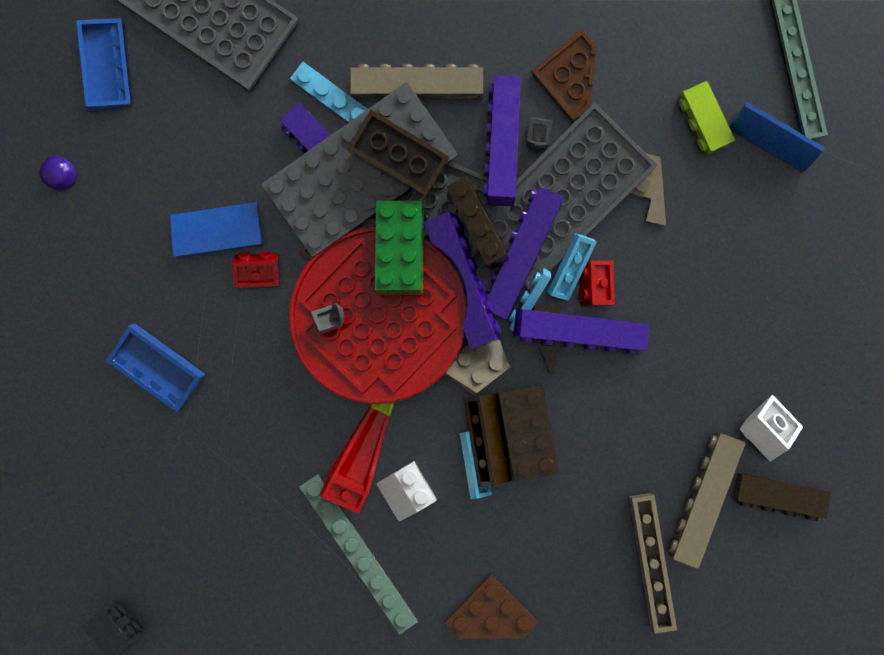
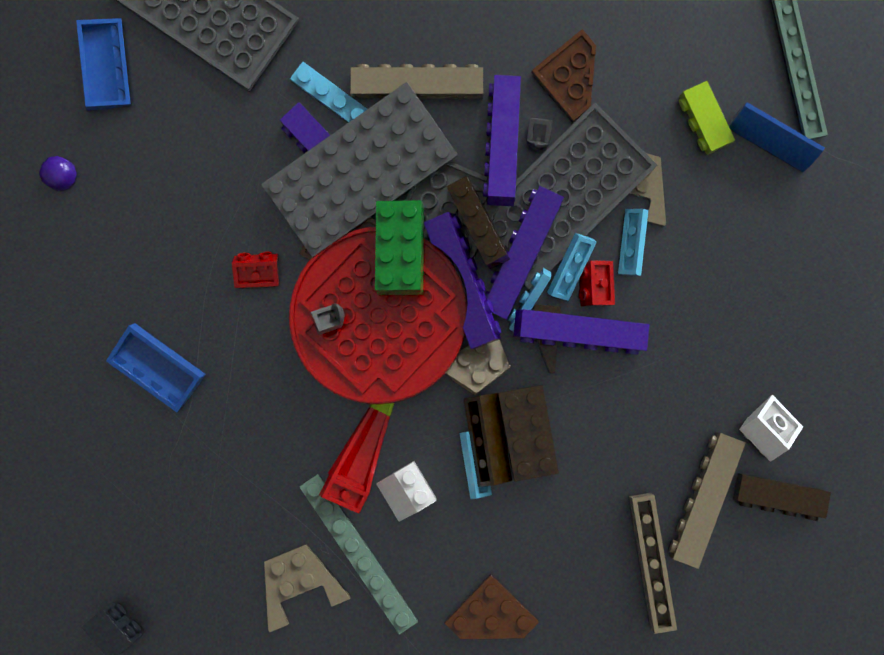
blue slope [170,202,264,258] -> none
dark brown brick [347,110,449,198] -> none
none -> dark tan wing [264,544,351,632]
none -> medium azure plate [618,209,649,276]

